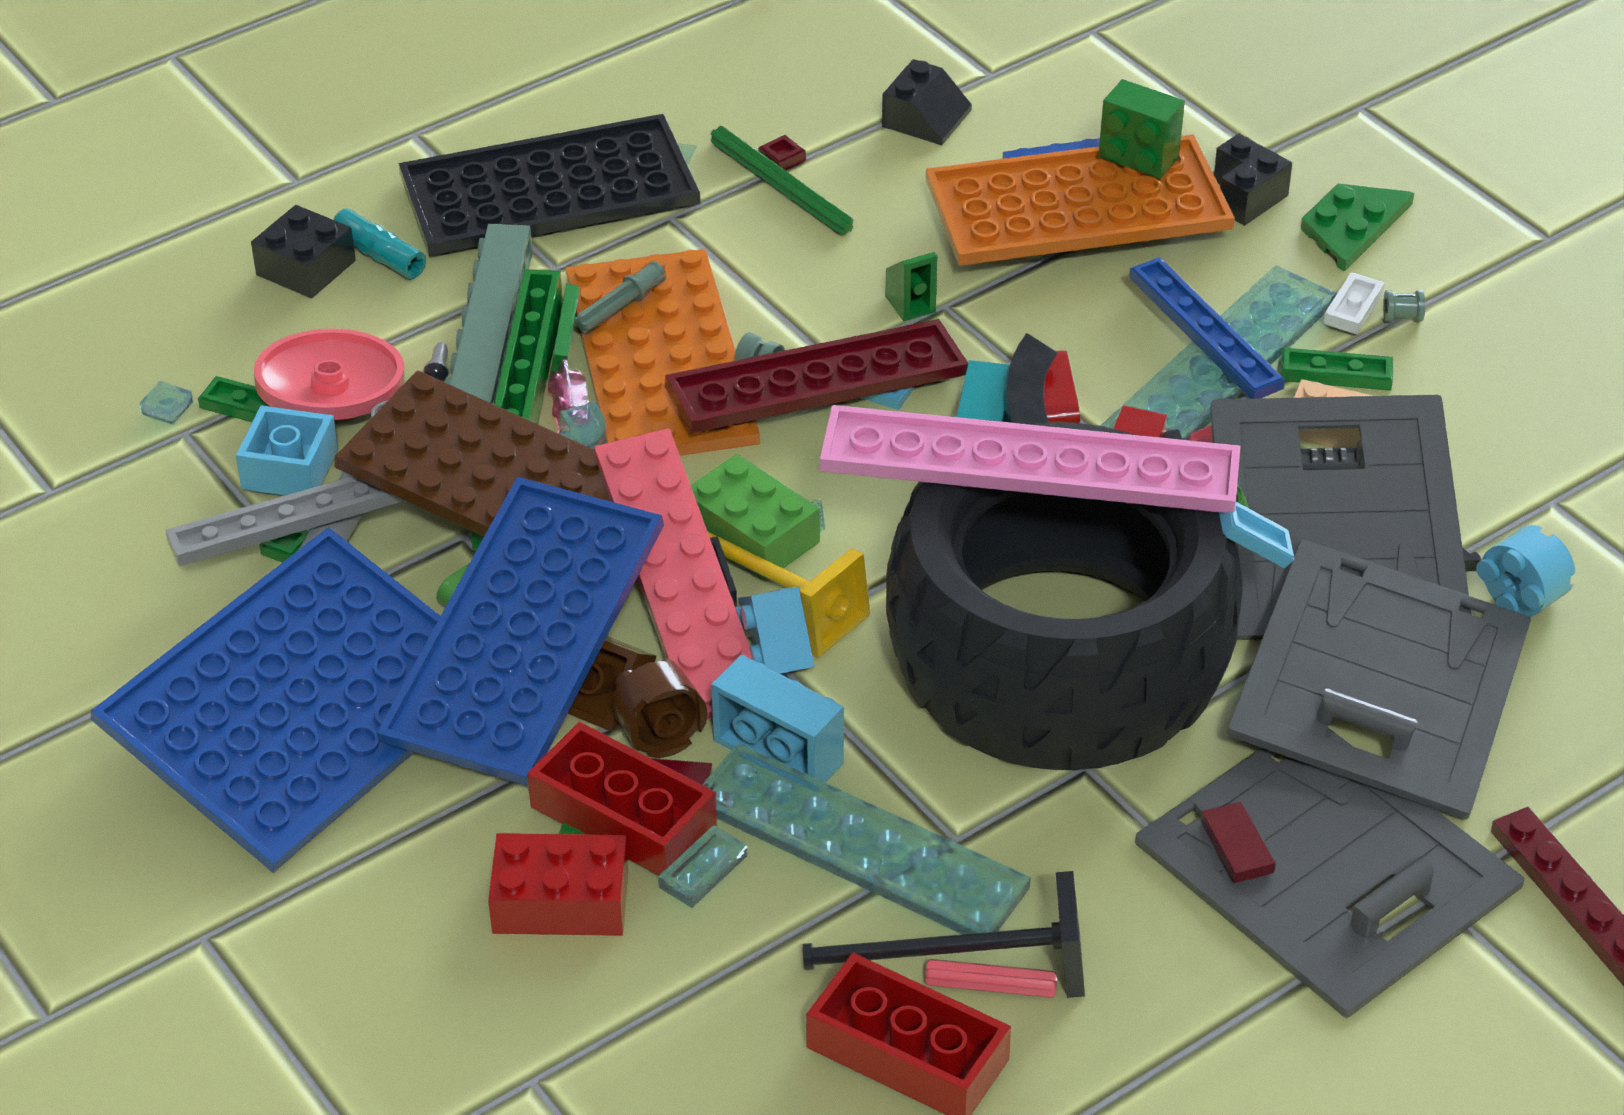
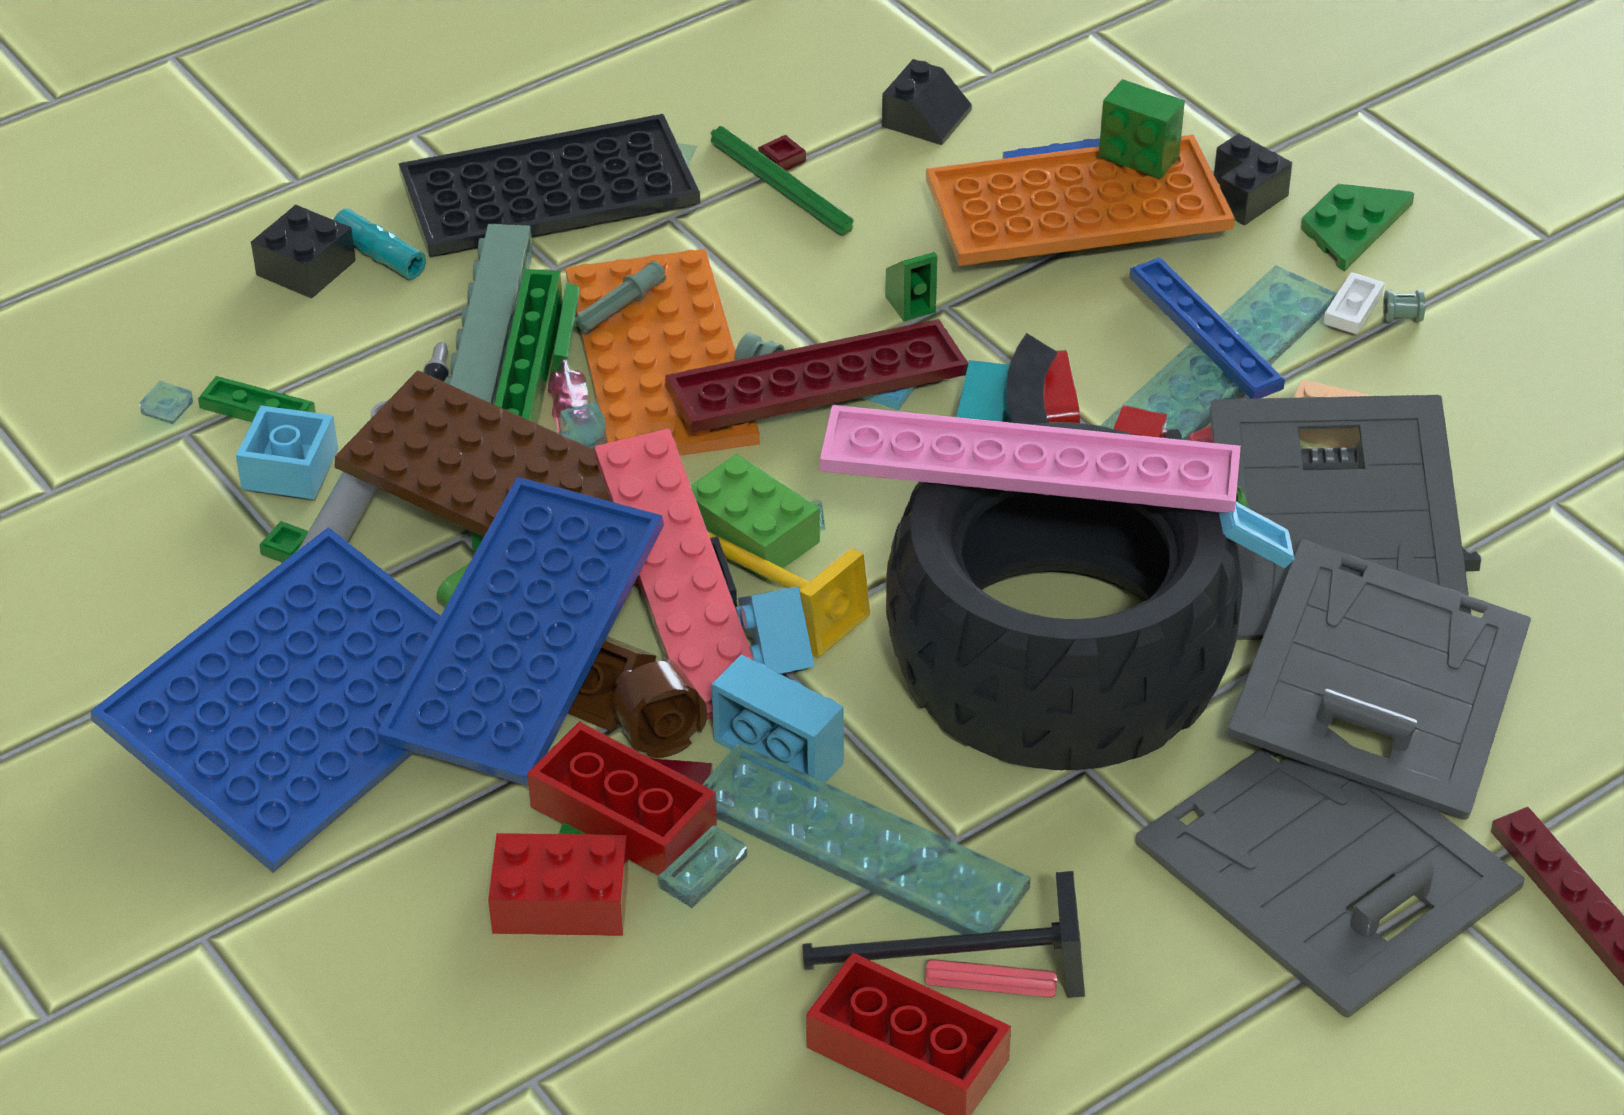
light grey plate [166,476,405,566] -> none
coral dish [254,329,404,420] -> none
dark red tile [1201,802,1276,883] -> none
green tile [1280,347,1393,391] -> none
medium azure brick [1476,525,1575,617] -> none

